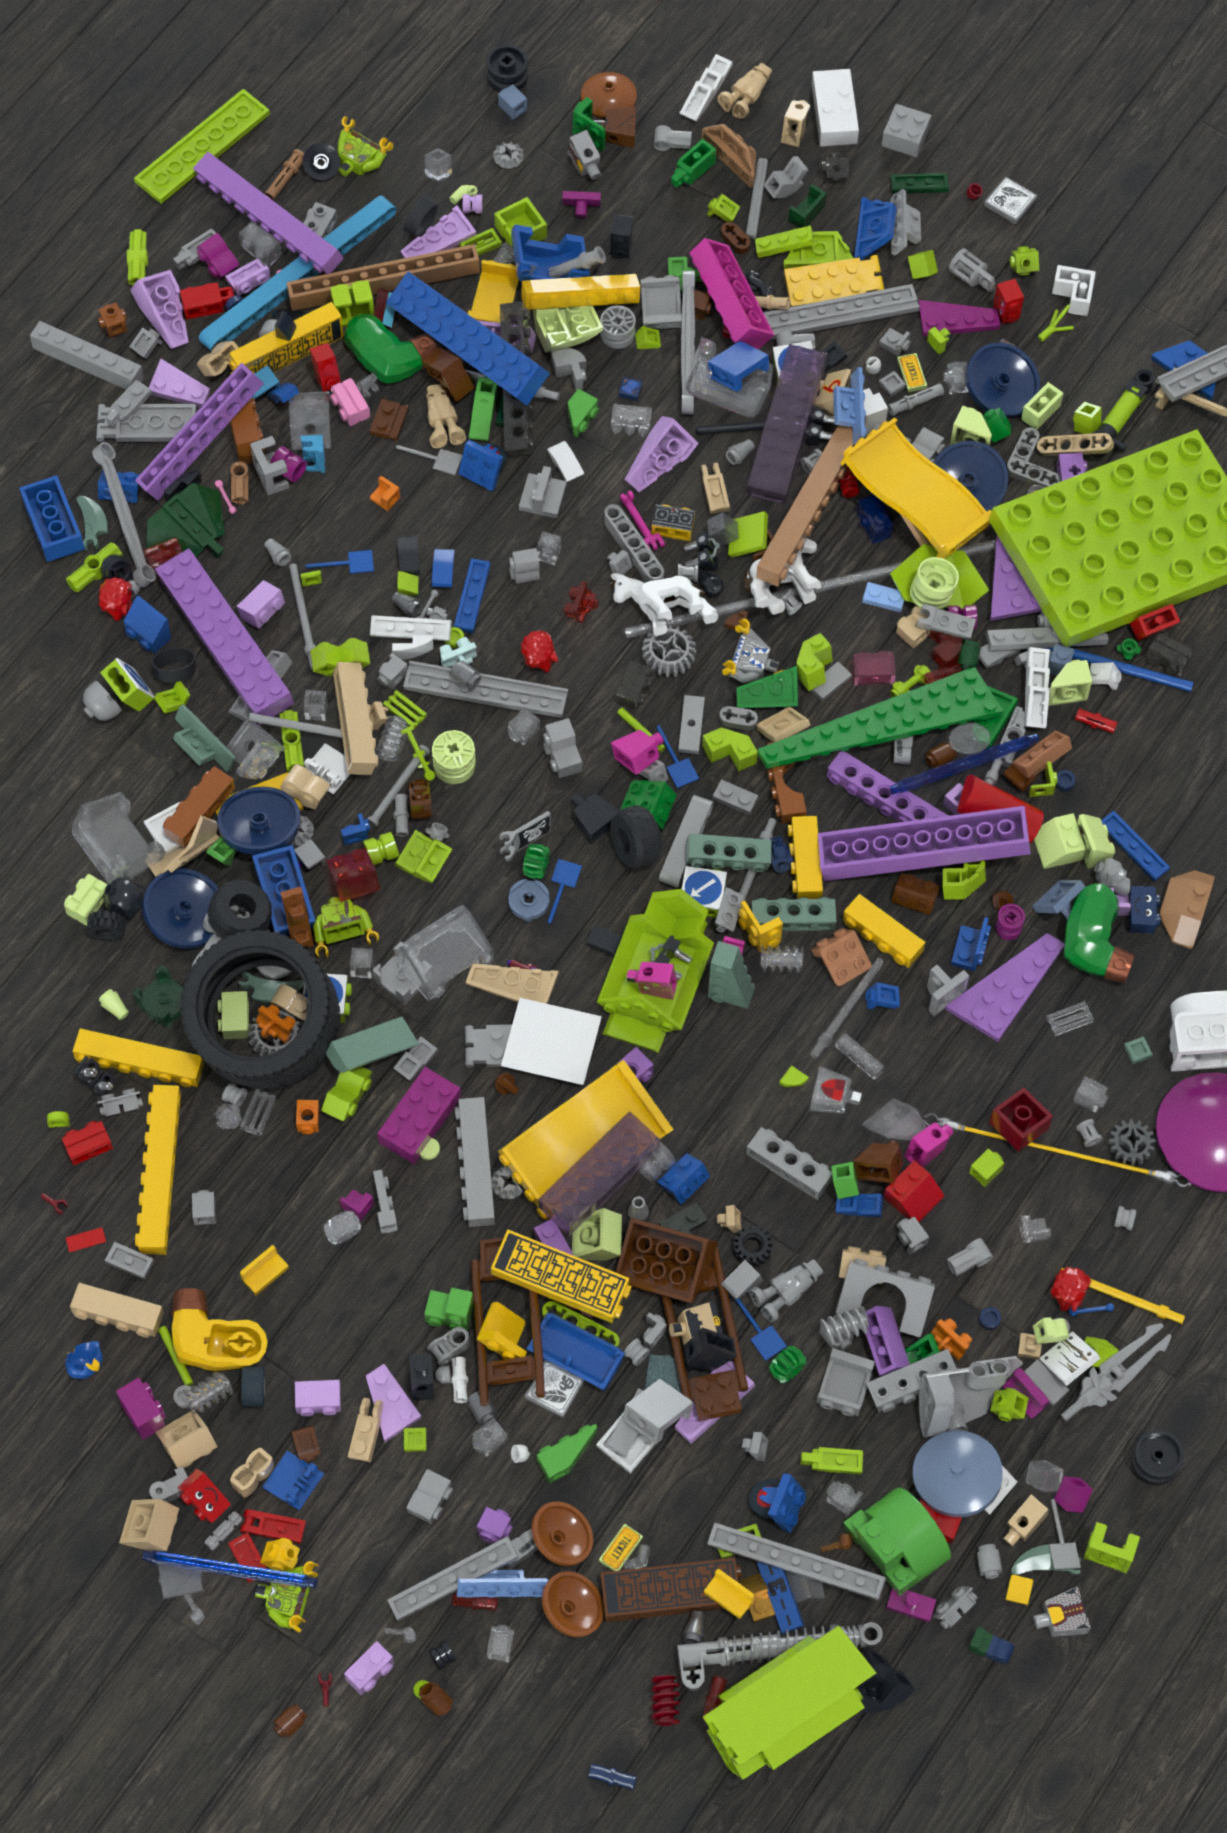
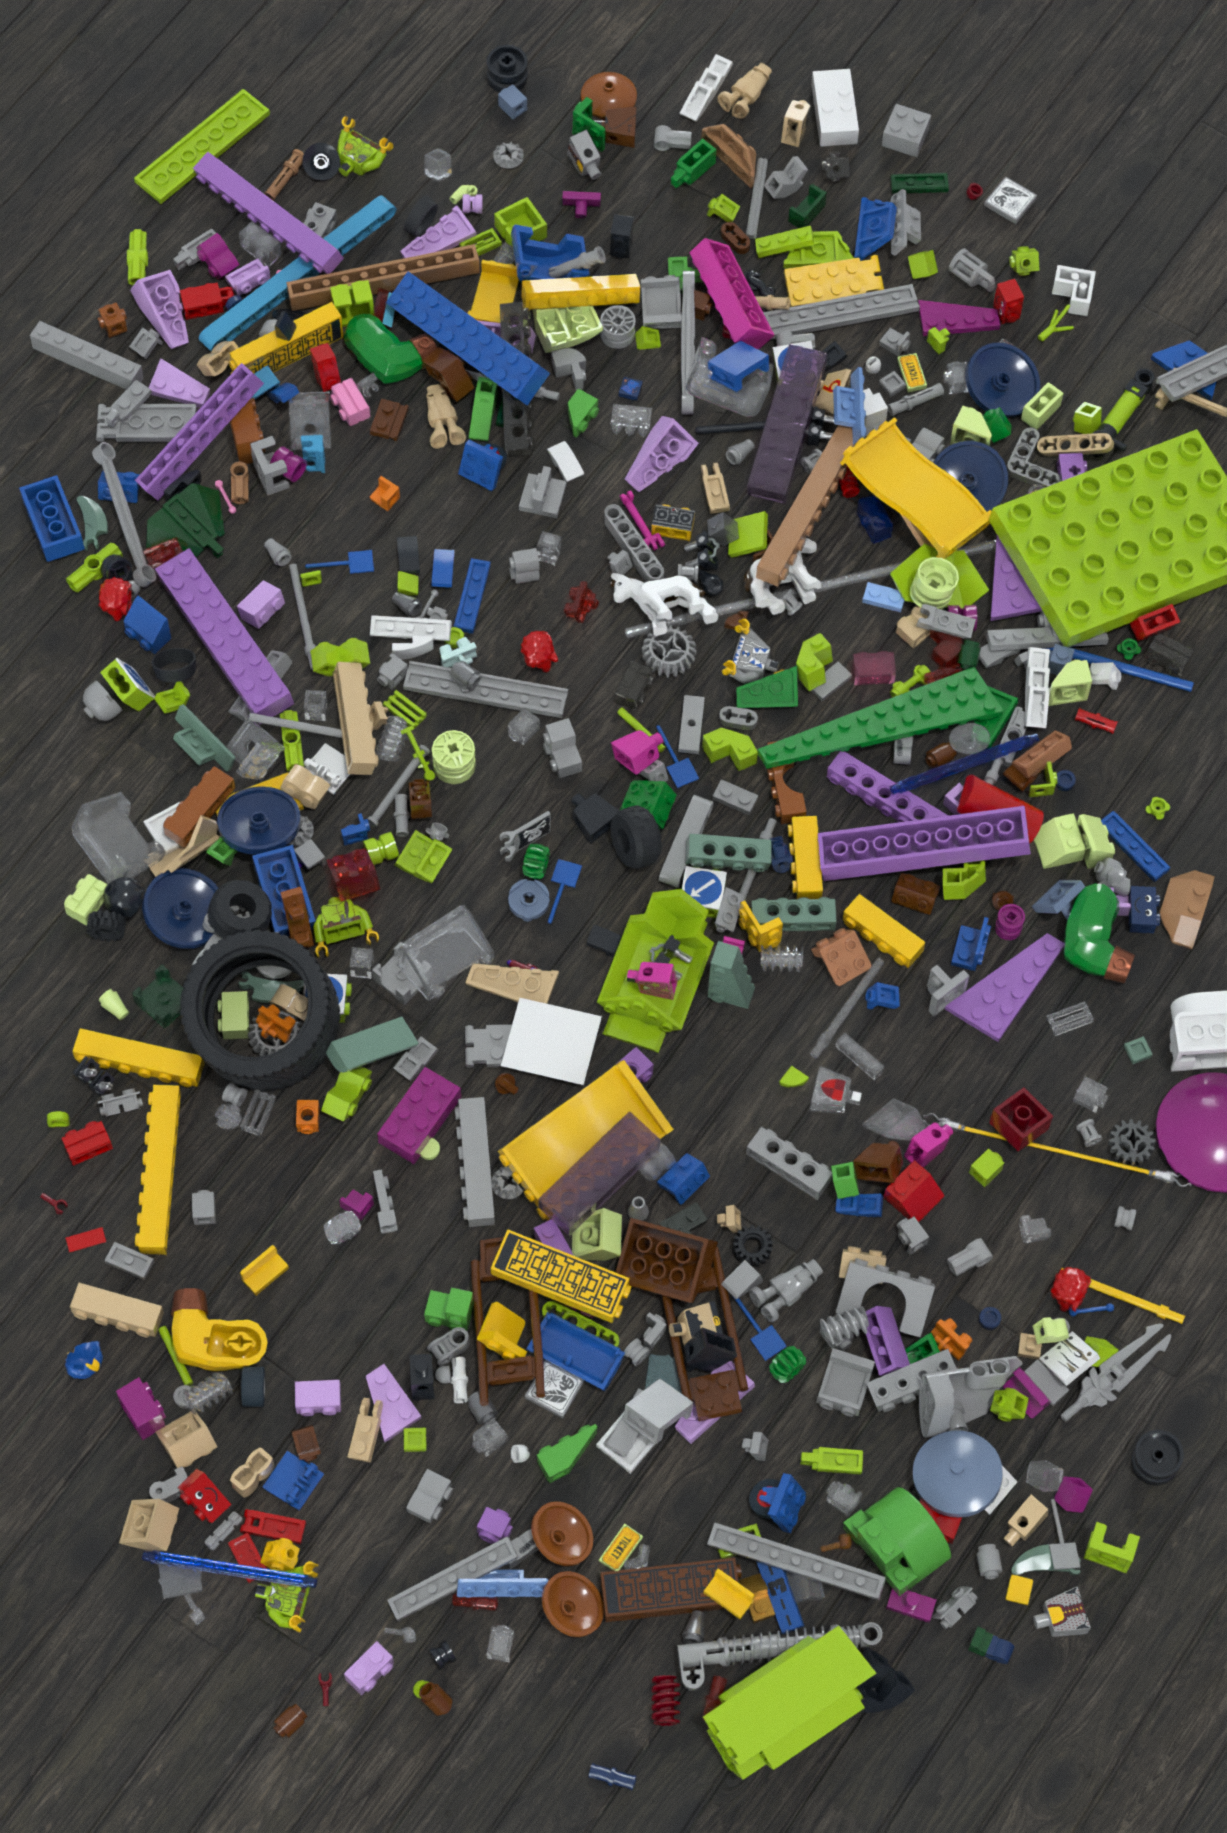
light grey piece [396,445,463,475] -> none
tan tile [756,707,811,743] -> none
none -> lime plate [1146,797,1170,820]

